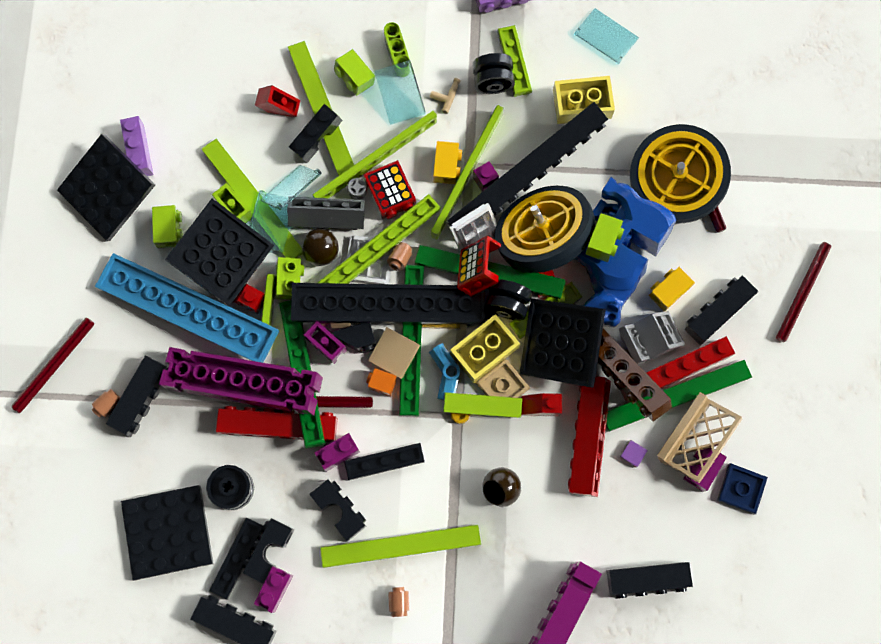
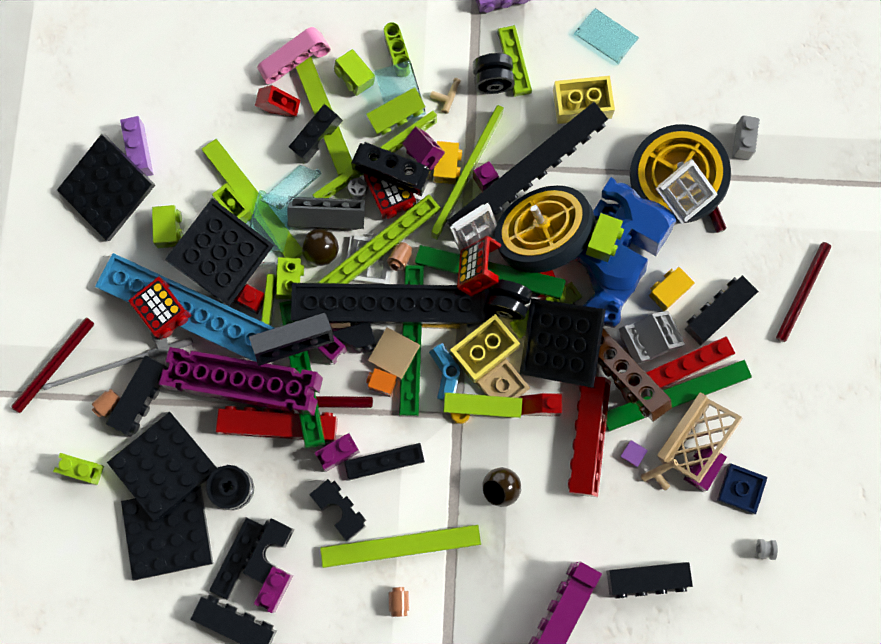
none -> light grey piece [43,333,193,390]
none -> lime brick [53,453,104,485]
none -> black plate [107,412,217,522]
none -> panel [128,277,192,340]
none -> black brick [249,313,334,366]
none -> bright pink beam [257,27,331,84]
none -> black brick [351,142,430,196]
none -> lime brick [366,87,426,136]
none -> magenta brick [402,126,445,170]
none -> tan piece [641,459,678,490]
none -> clear piece [656,159,718,224]
none -> light grey brick [732,115,760,160]
none -> light grey wheel [756,539,778,560]

